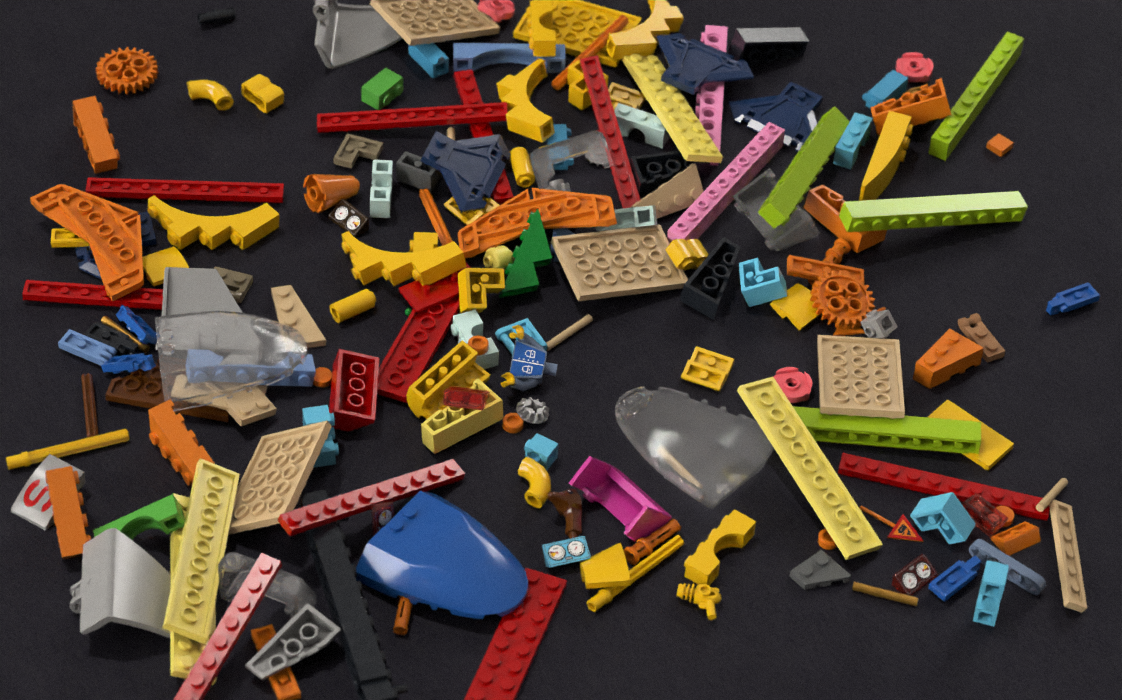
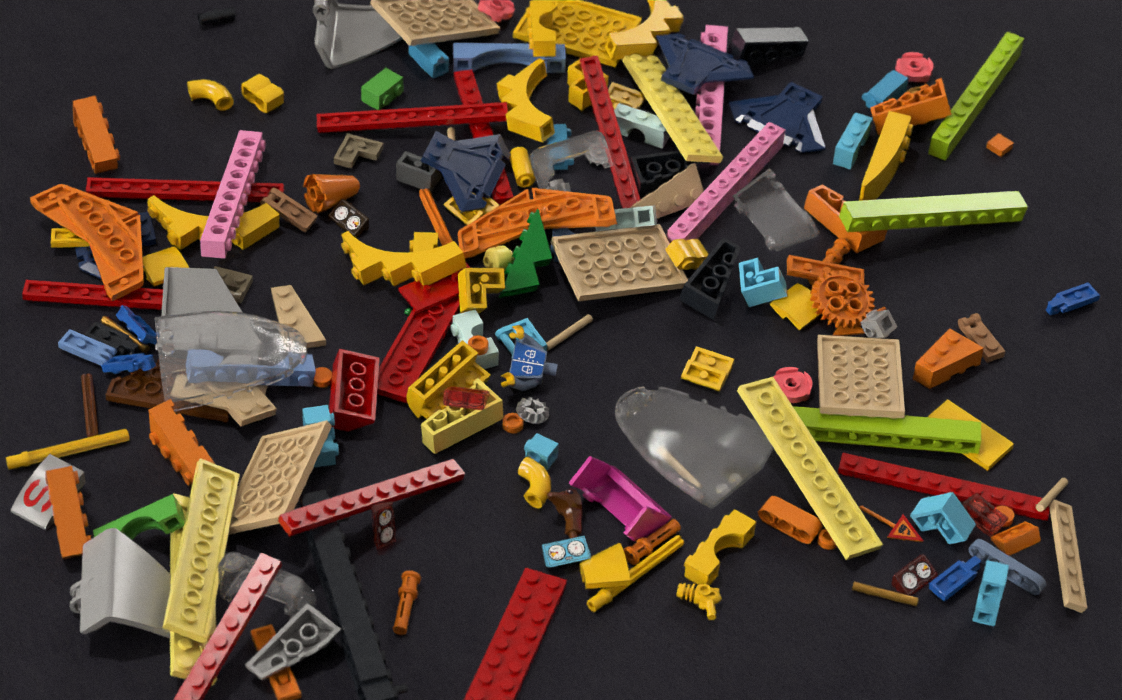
orange gear [96,47,158,94] -> none
yellow brick [330,289,376,323] -> none
blue windscreen [355,491,528,619] -> none
light aqua arch [370,160,393,218] -> none
orange axle [551,15,628,90] -> none
lime brick [758,106,850,229] -> none
dark grey wing [790,550,851,590] -> none
none -> bright pink brick [200,130,266,258]
none -> medium nougat plate [260,188,317,233]
none -> orange beam [758,496,823,544]

